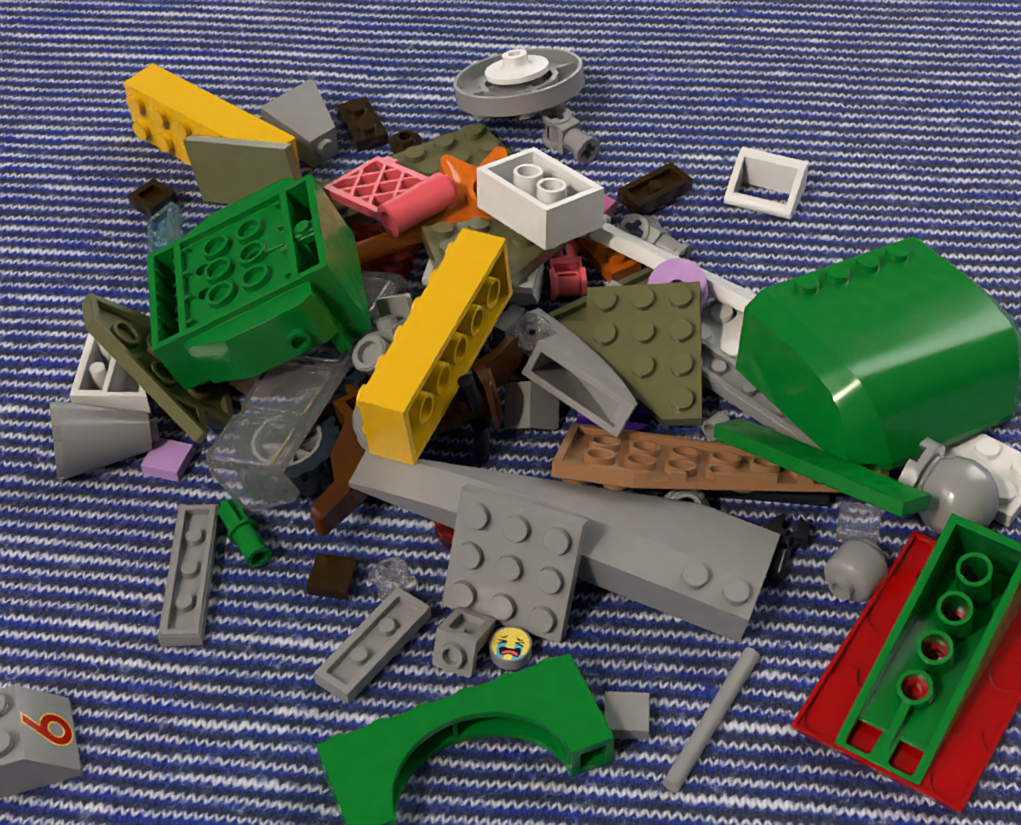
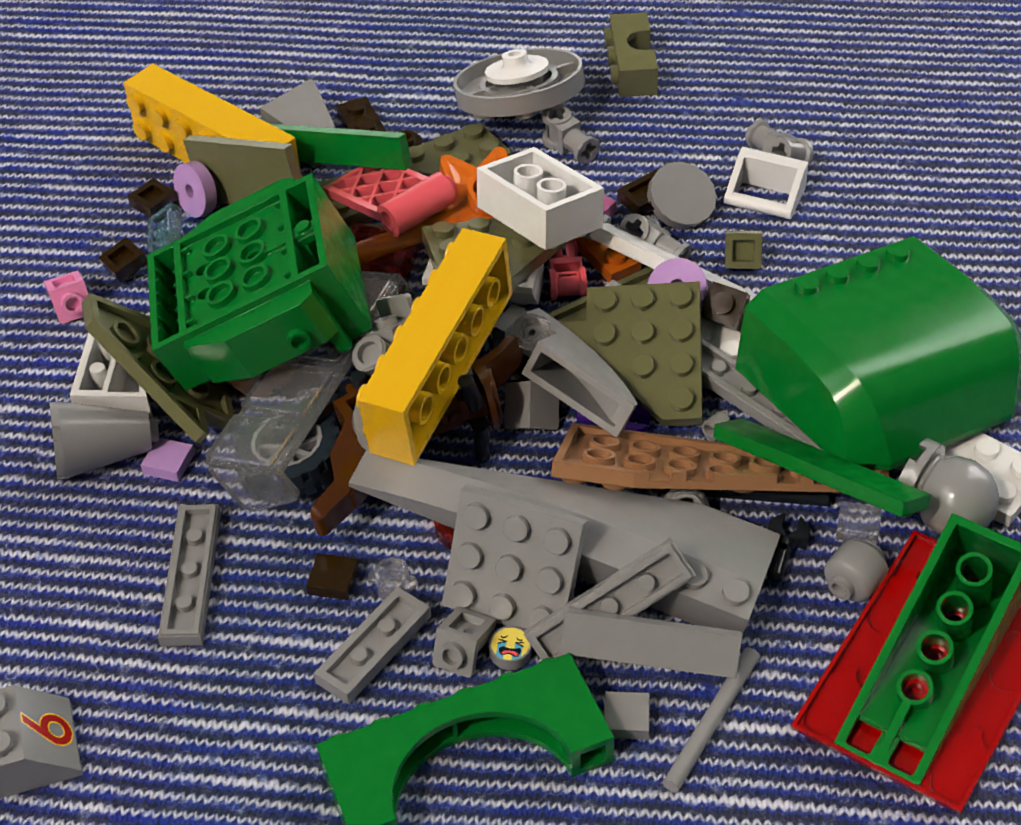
green axle [217,498,272,568] -> none
none -> bright pink bracket [43,270,88,324]
none -> dark brown plate [98,237,147,283]
none -> lavender piece [173,161,217,218]
none -> green tile [269,123,412,170]
none -> light grey tile [524,537,696,660]
none -> light grey tile [559,607,742,679]
none -> olive arch [604,12,658,97]
none -> light grey tile [647,162,717,230]
none -> dark brown plate [701,281,750,331]
none -> olive tile [724,230,763,269]
none -> light grey connector [745,119,814,165]

